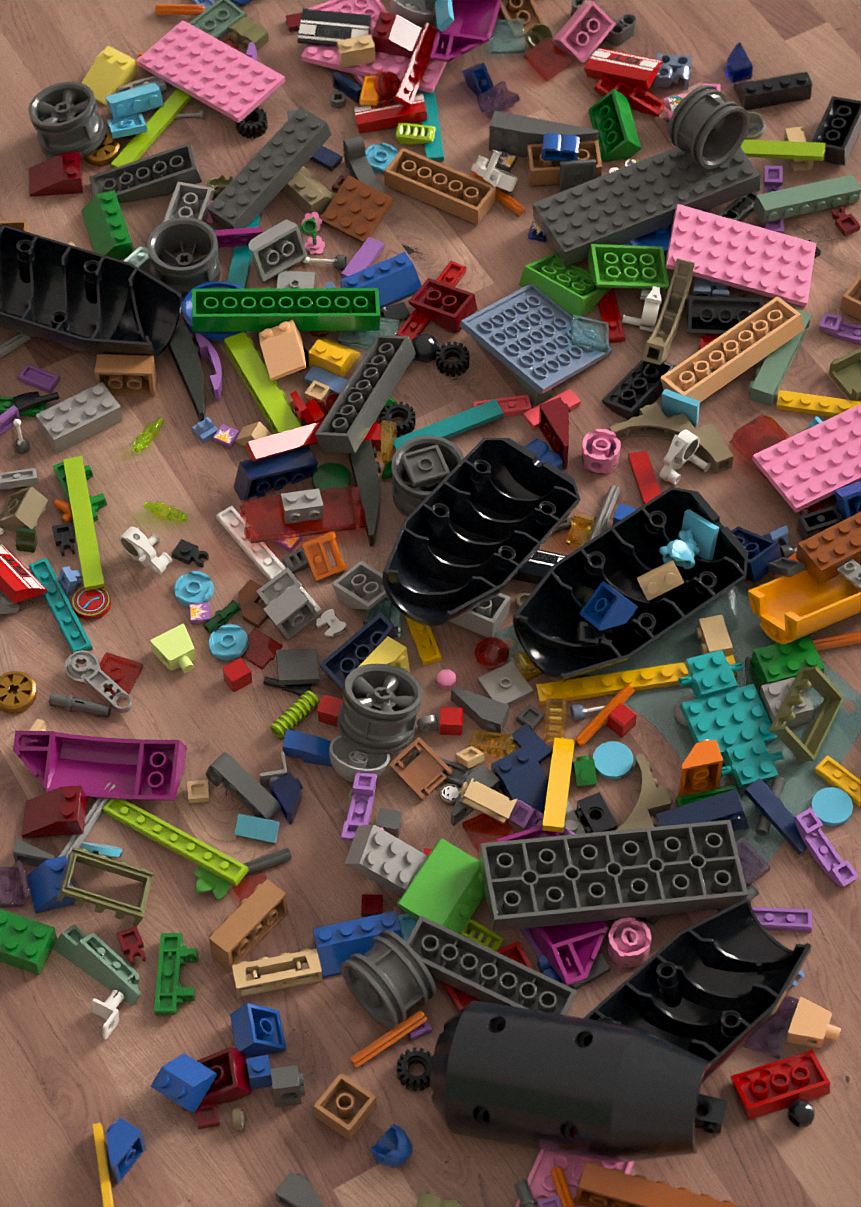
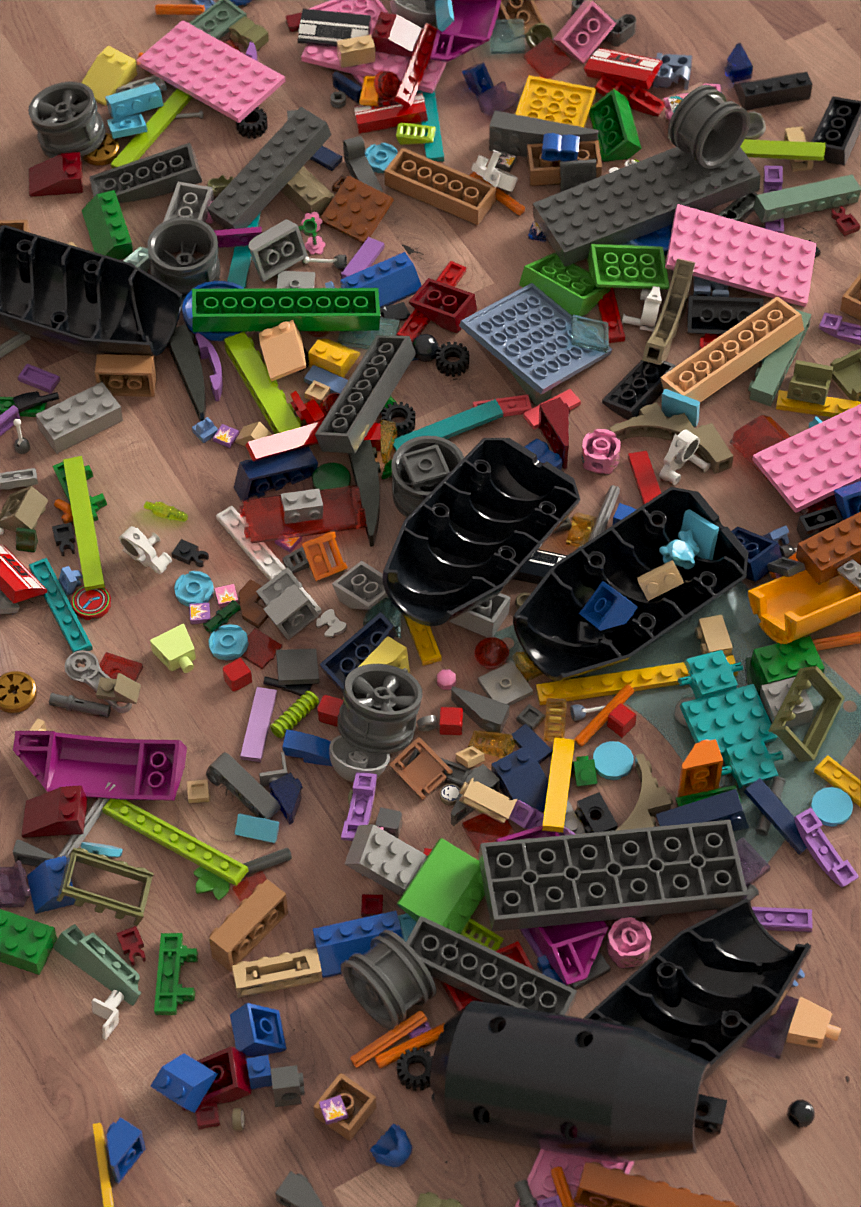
clear neon green piece [133,417,164,452] -> none
red slope [731,1050,830,1120] -> none
none -> dark tan slope [96,673,141,704]
none -> tile [215,584,239,608]
none -> lavender tile [240,687,277,762]
none -> tile [319,1095,348,1125]
none -> orange axle [375,1022,446,1068]
none -> yellow plate [515,75,596,128]
none -> olive panel [787,360,833,405]

